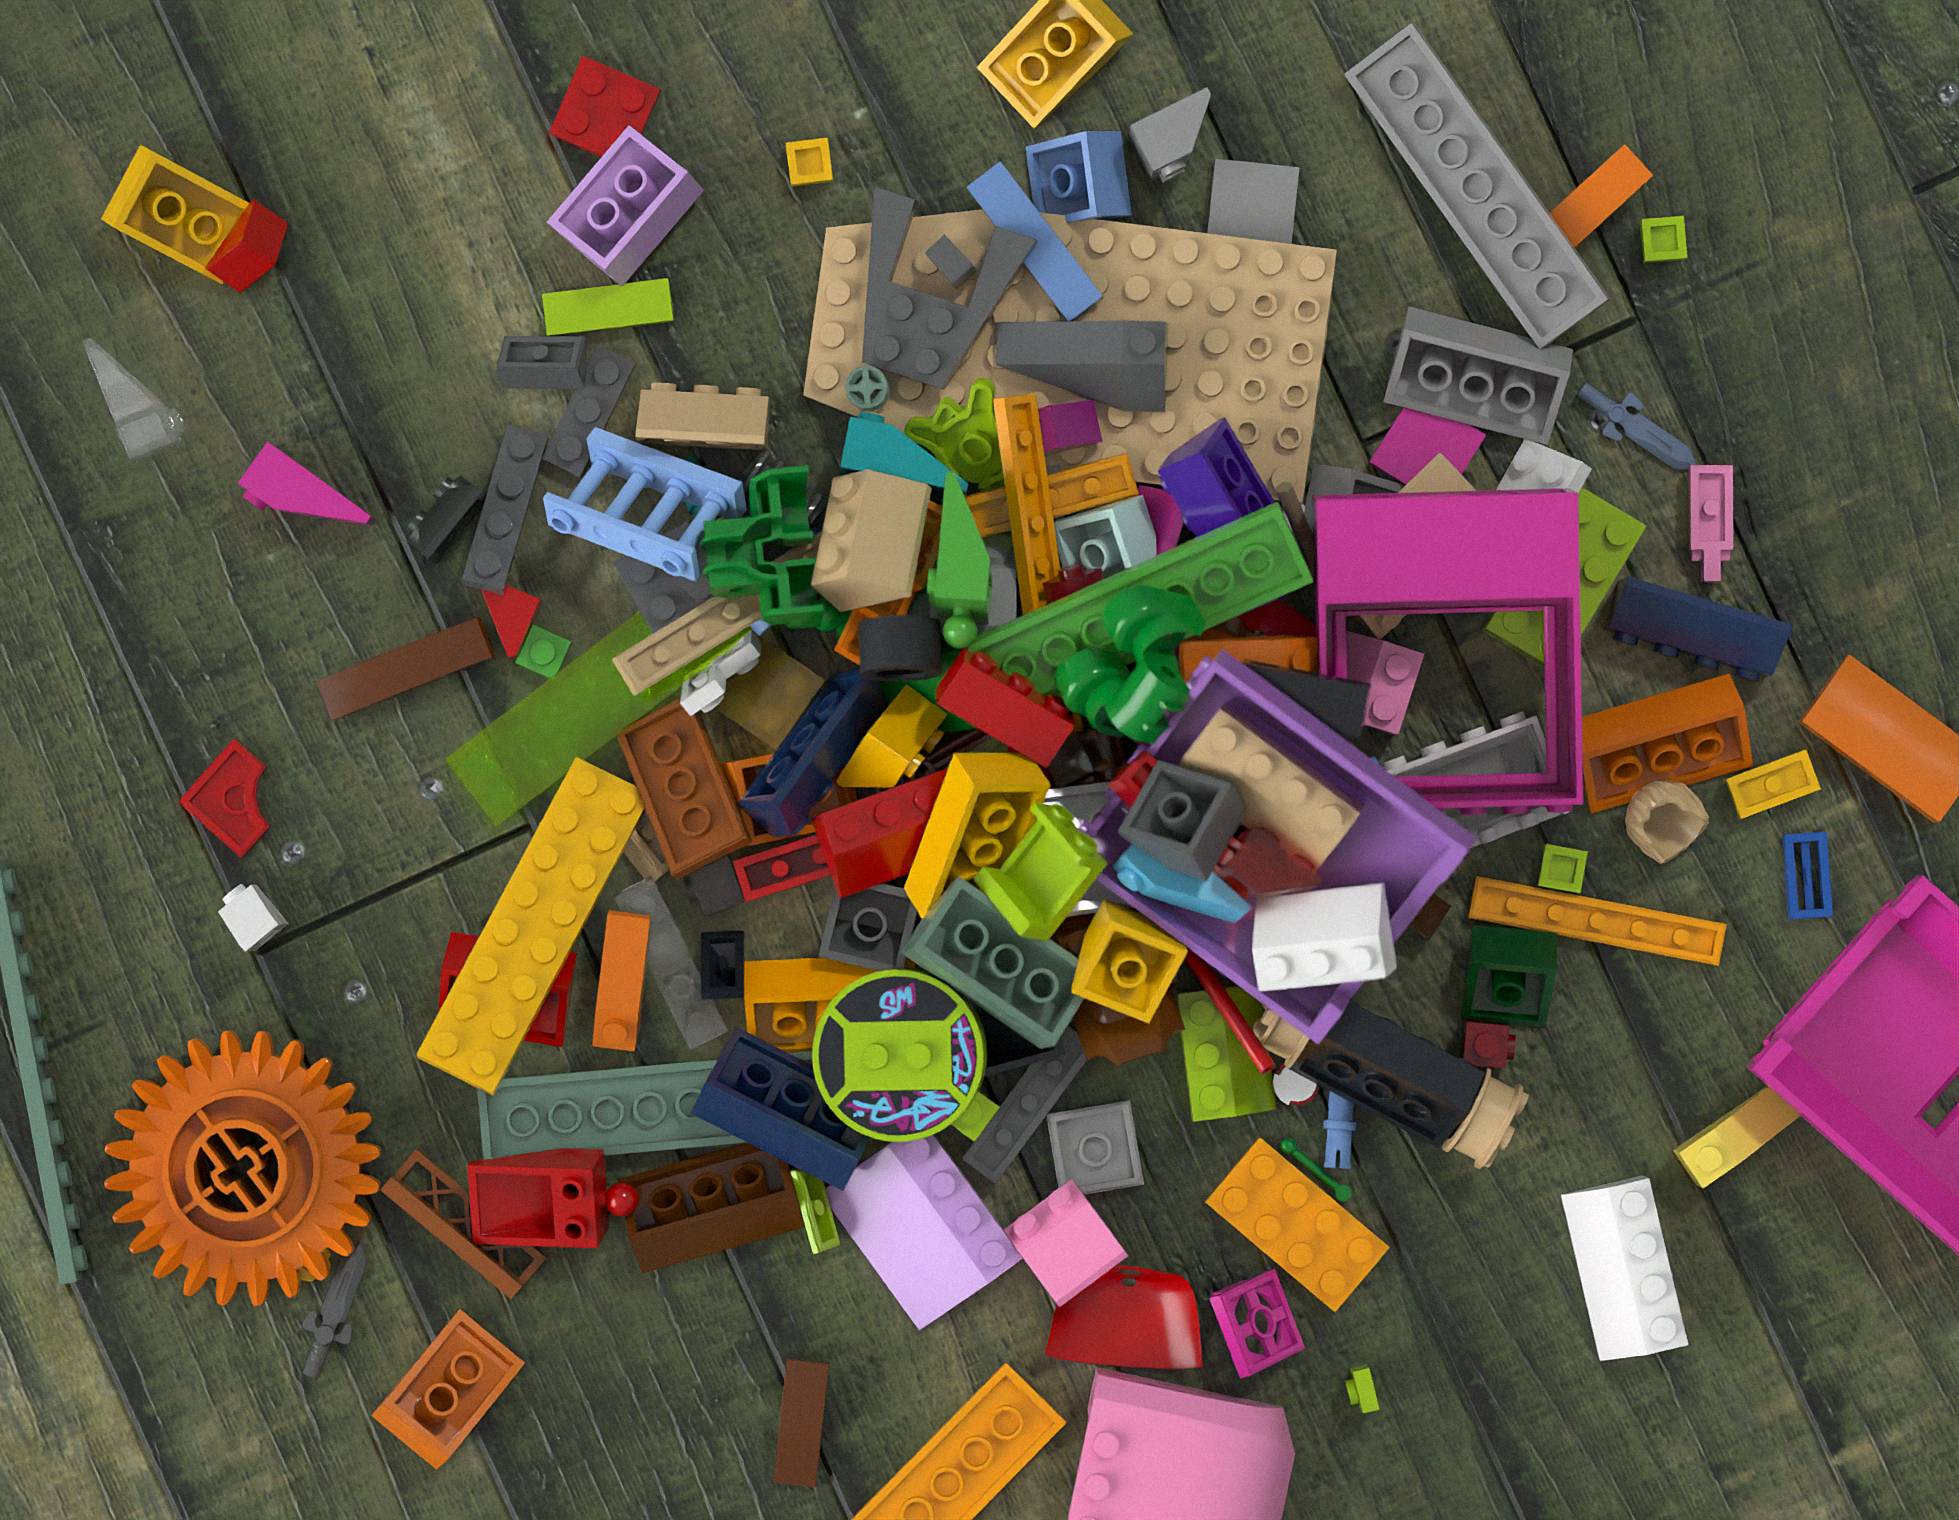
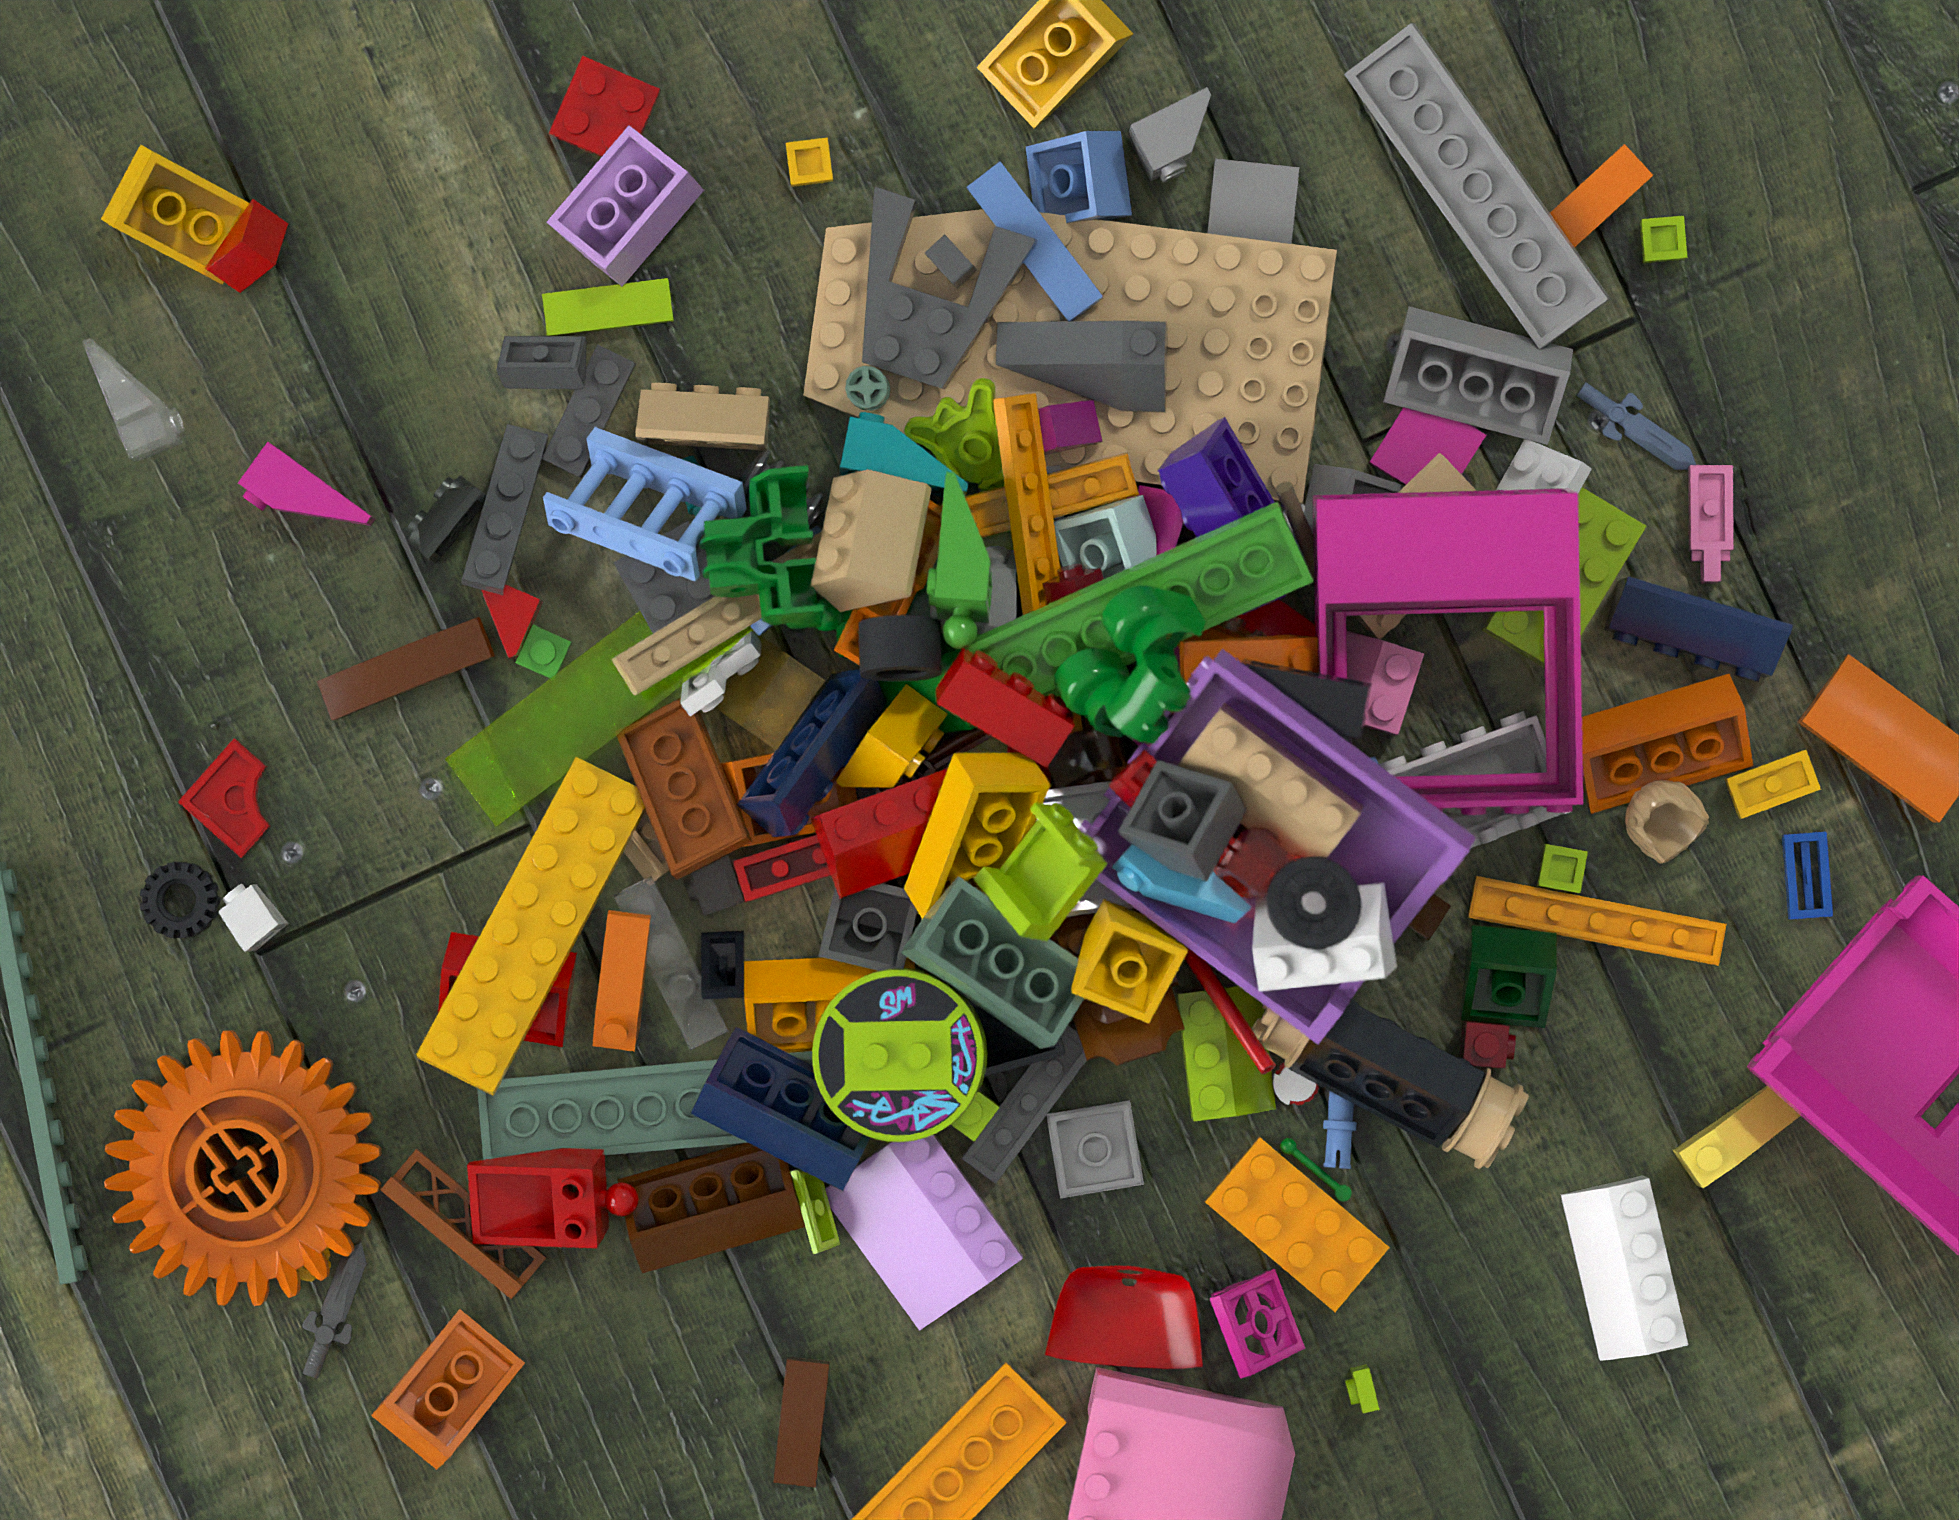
bright pink slope [1004,1179,1128,1307] -> none
none -> black tyre [139,862,220,938]
none -> black wheel [1266,856,1362,950]

